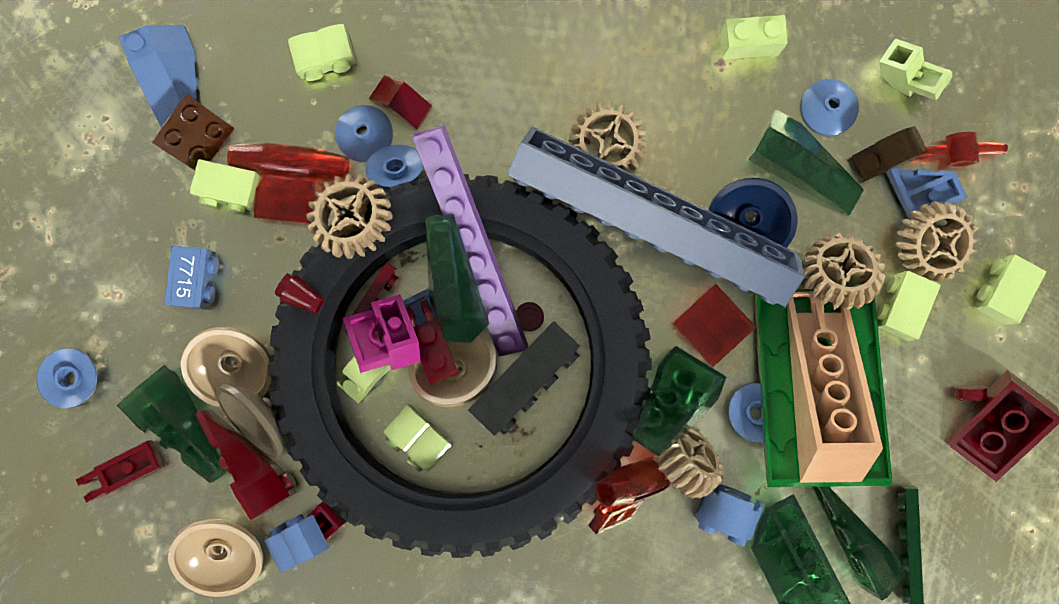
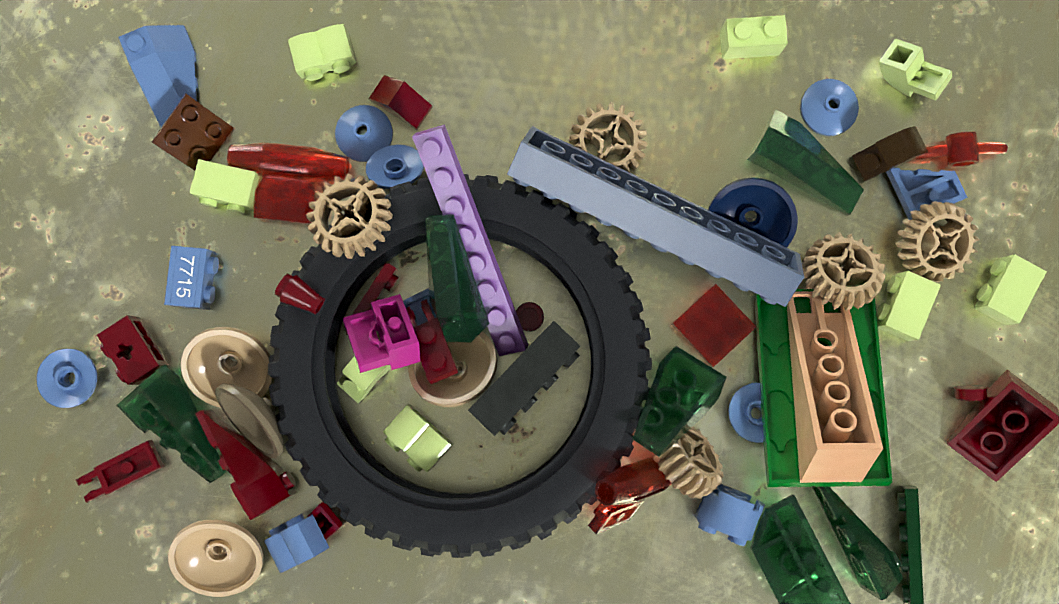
none -> dark red brick [97,315,170,385]

